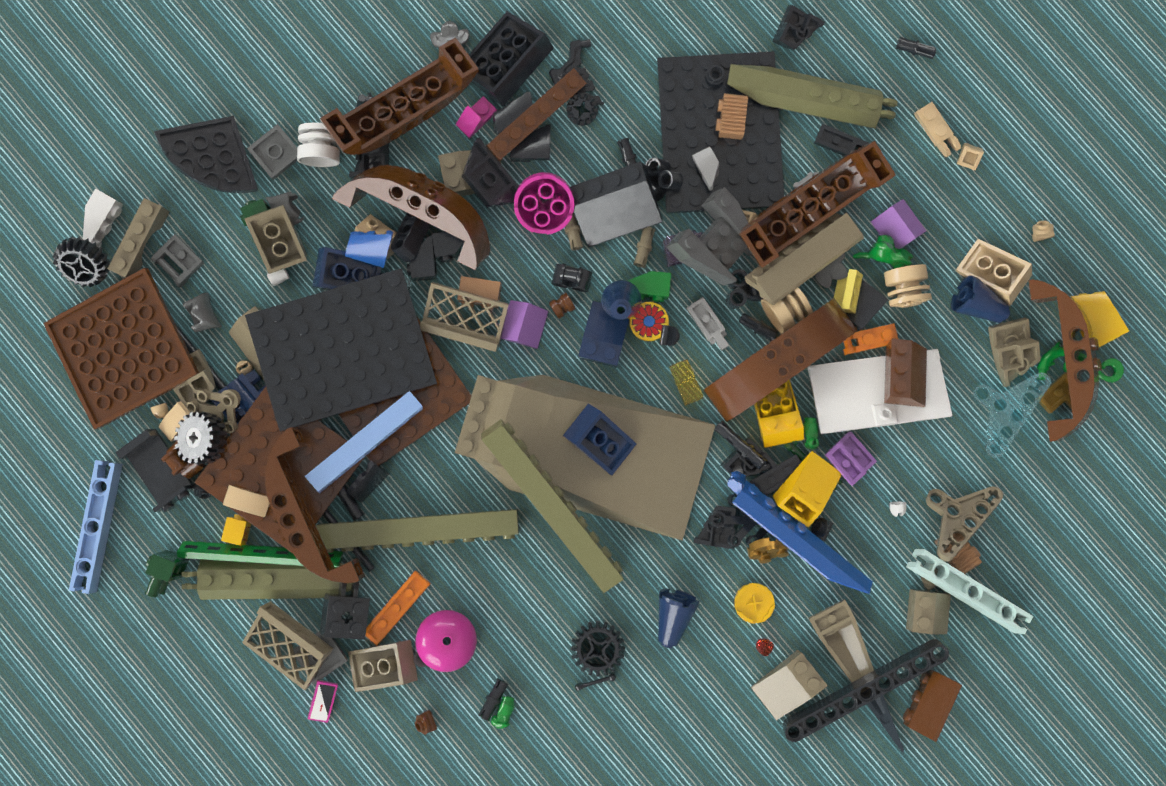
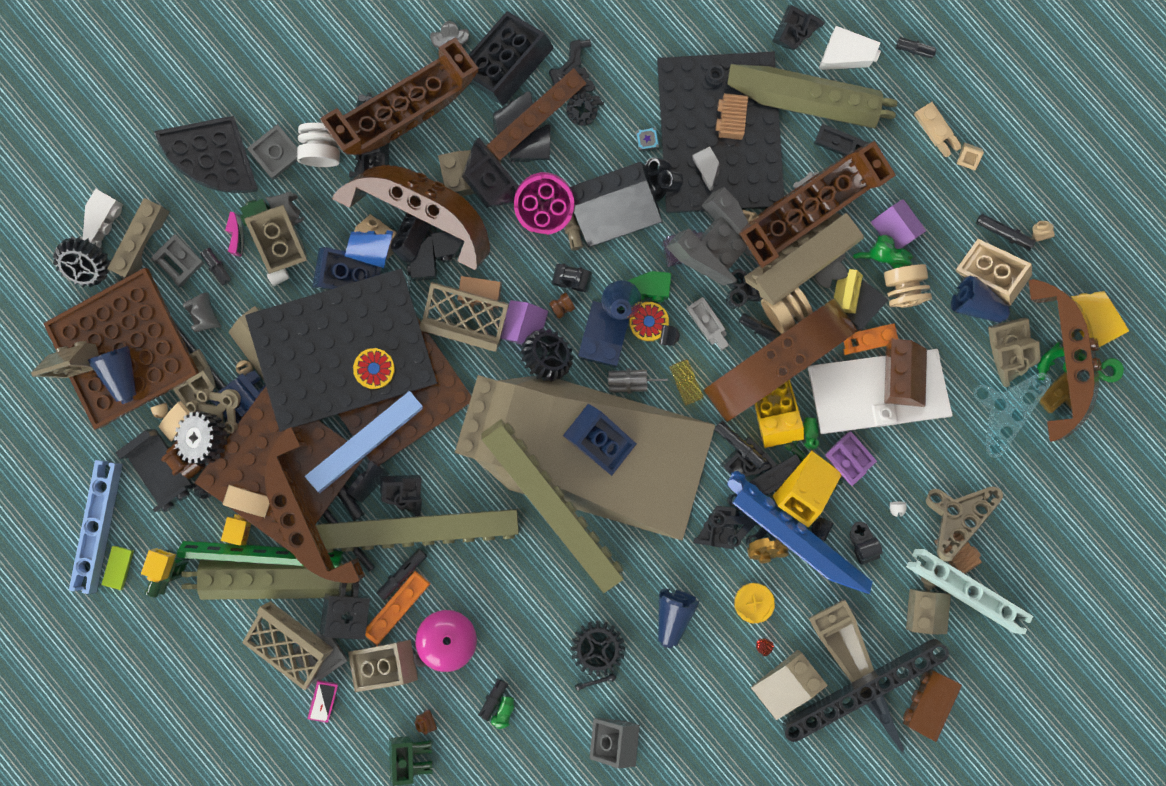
dark pink slope [456,96,497,139] -> none
black pin [617,138,637,166] -> none
dark tan pin [634,227,655,268] -> none
none -> dark tan slope [31,341,98,378]
none -> dark blue cone [88,346,136,404]
none -> lime tile [101,546,134,590]
none -> yellow brick [141,548,176,582]
none -> black axle [200,248,231,286]
none -> dark pink slope [225,211,244,257]
none -> tile [353,348,395,389]
none -> black pin [376,548,428,600]
none -> black slope [380,475,422,517]
none -> dark green brick [389,736,433,786]
none -> black gear [520,328,574,382]
none -> dark grey slope [589,718,640,769]
none -> flat silver piece [608,368,668,394]
none -> tile [636,128,659,152]
none -> white slope [819,26,881,70]
none -> black piece [849,522,883,566]
none -> black pin [975,213,1036,251]

